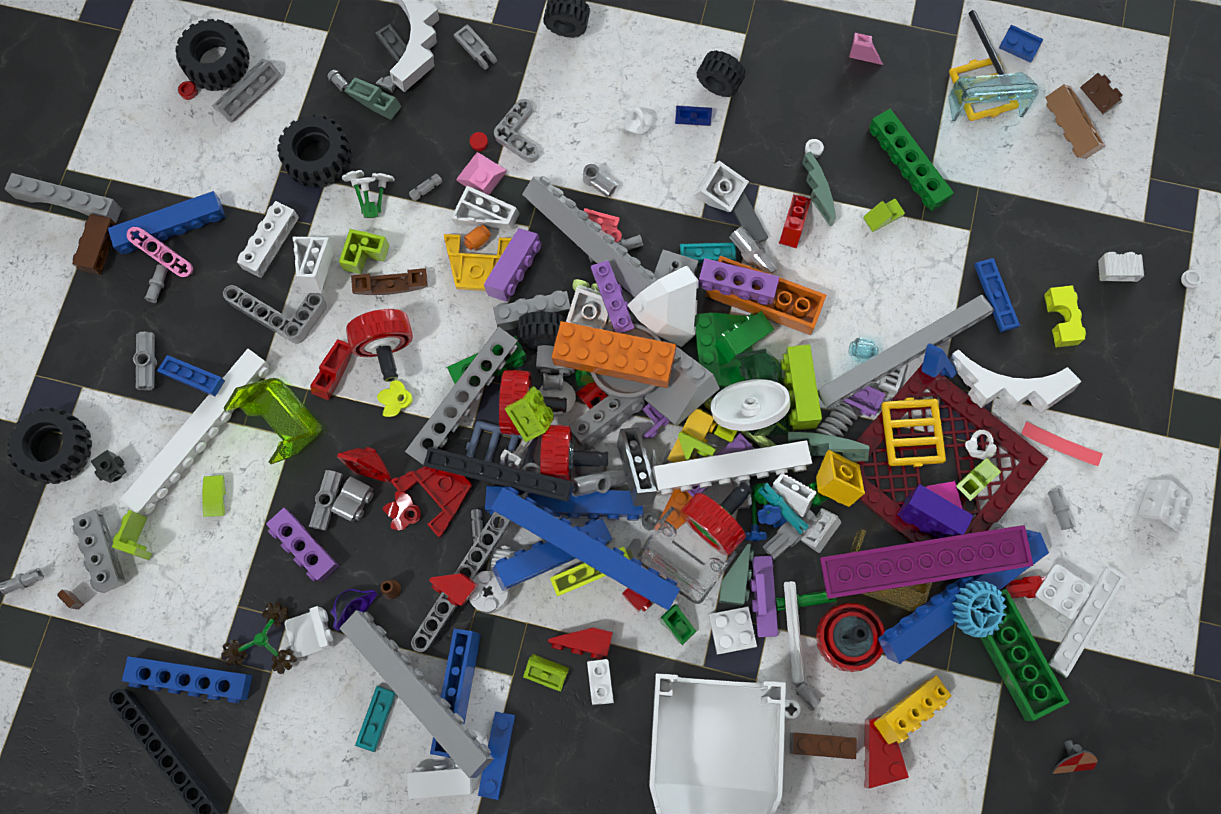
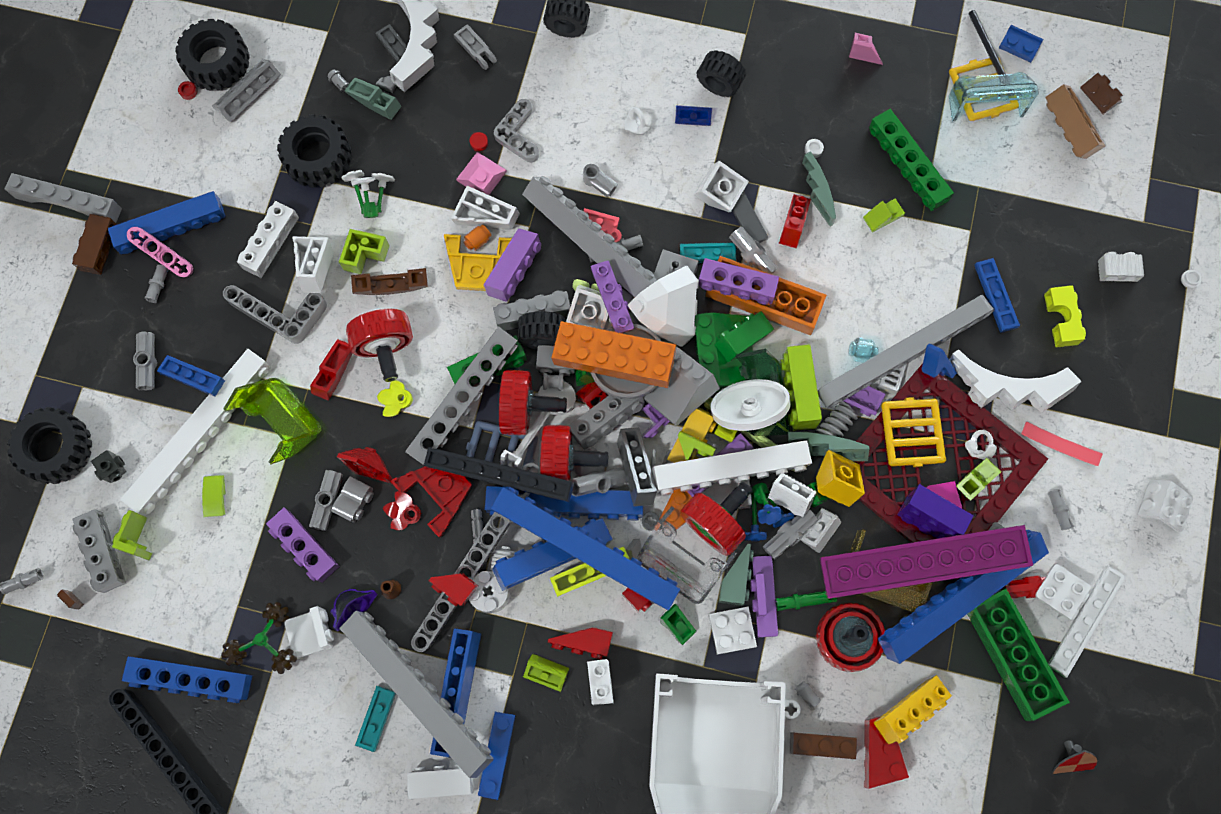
light grey axle [409,174,442,201] -> none
lime bracket [505,386,554,443] -> none
teal pin [758,483,809,534] -> none
white axle [784,581,804,683] -> none
medium azure gear [951,581,1007,637] -> none

